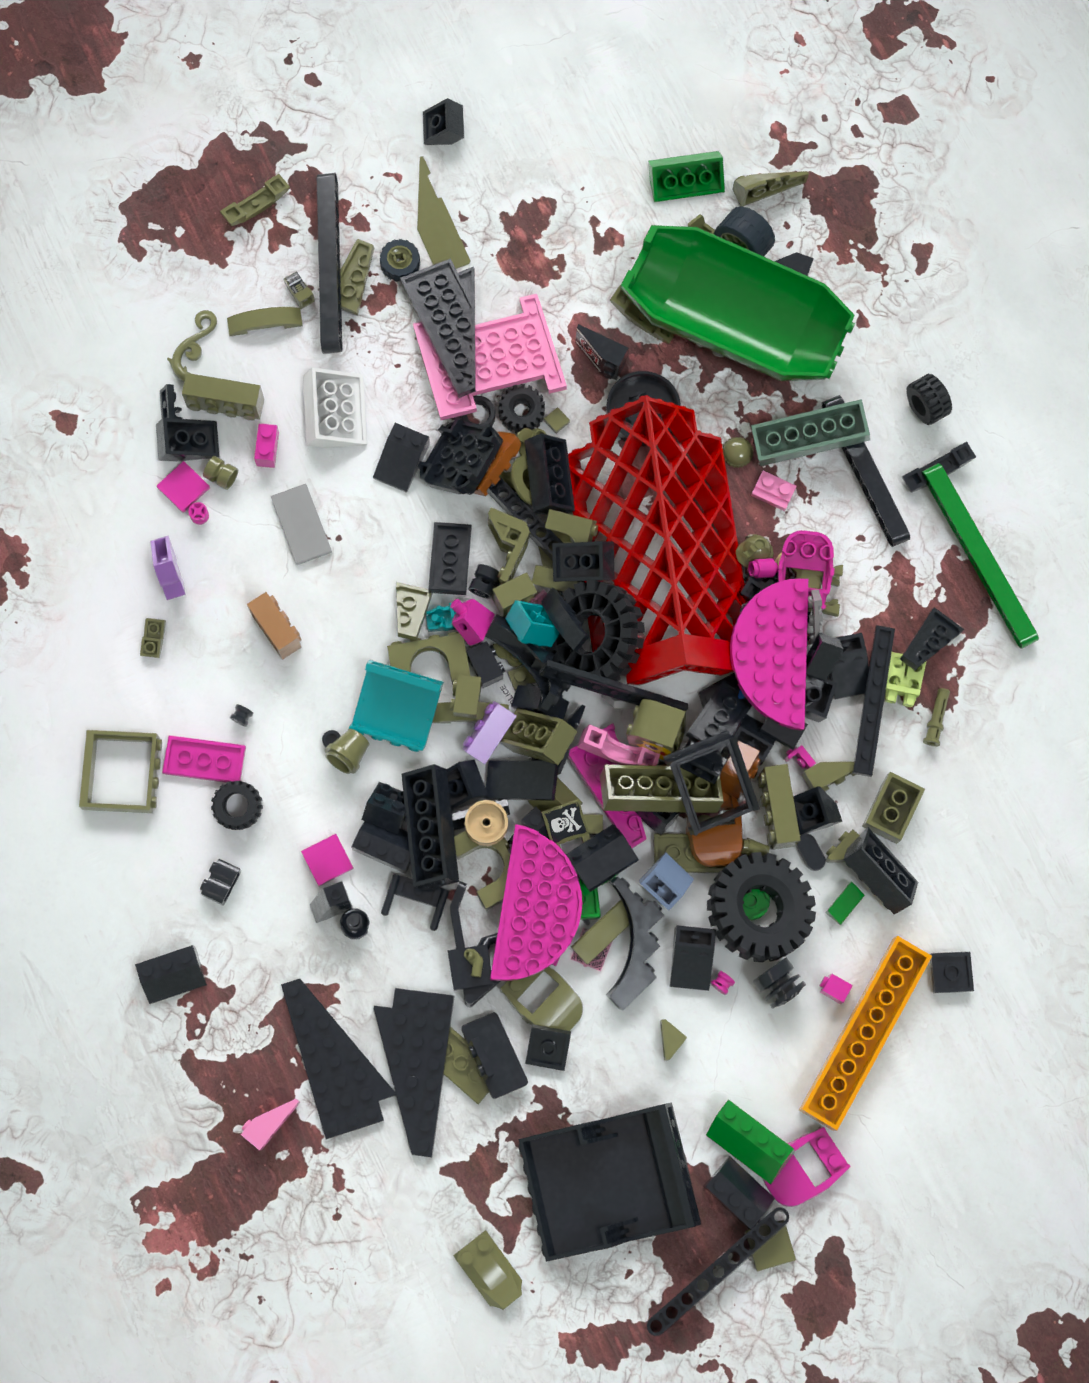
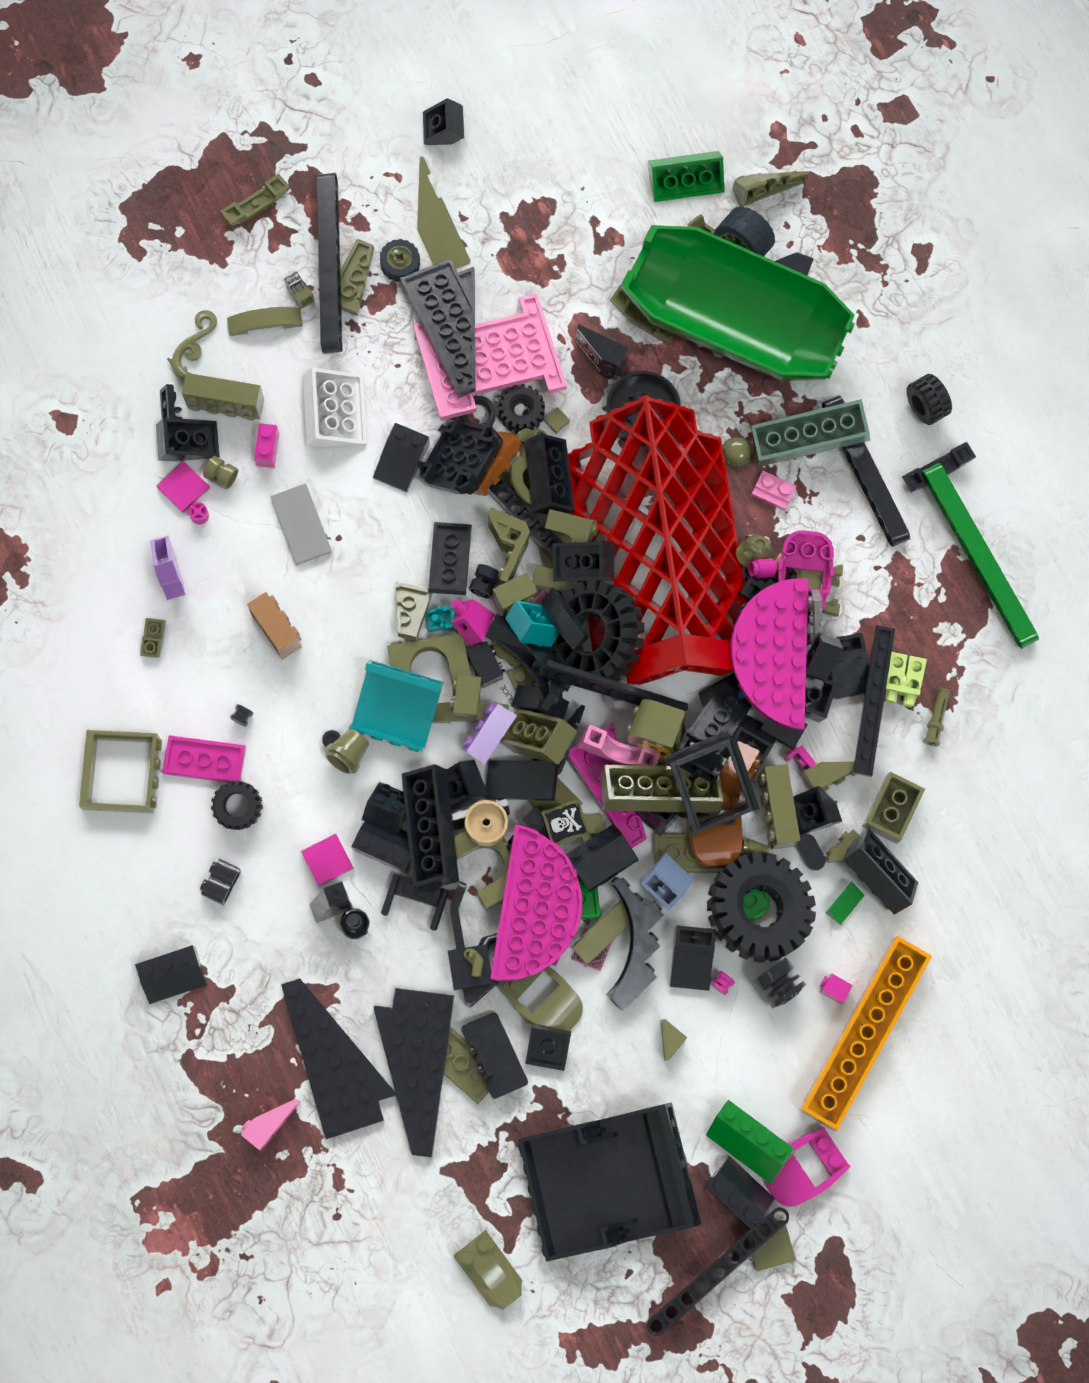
black wing [900,607,965,670] -> none
black plate [930,952,974,994] -> none

